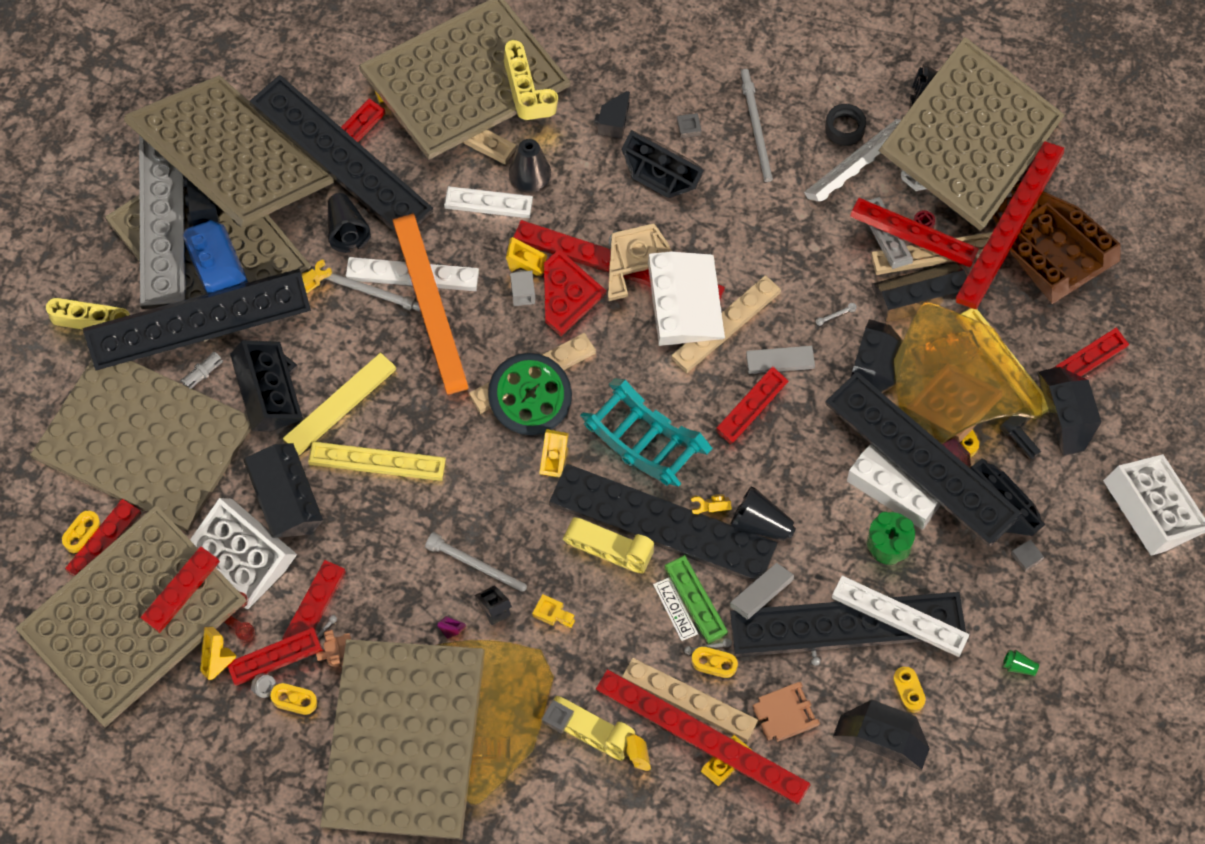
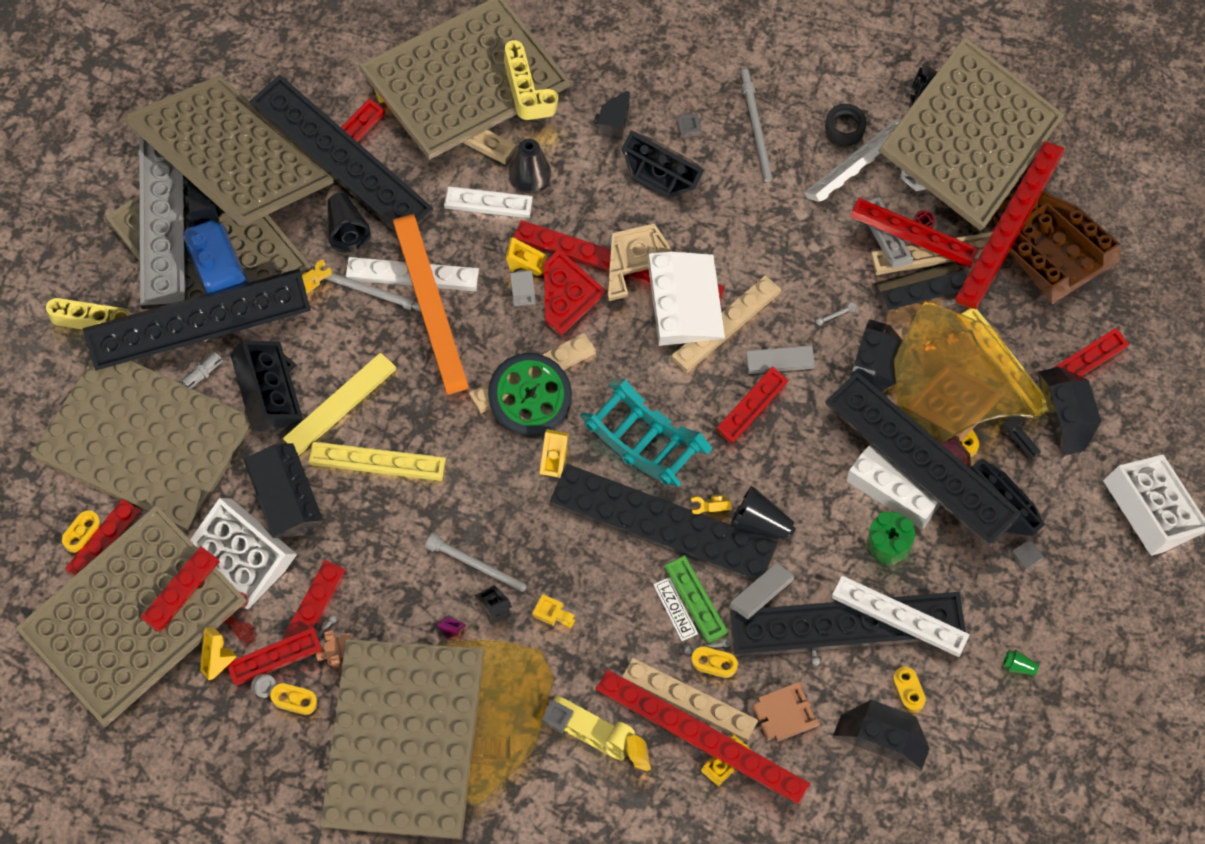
light yellow beam [563,517,654,574] -> none

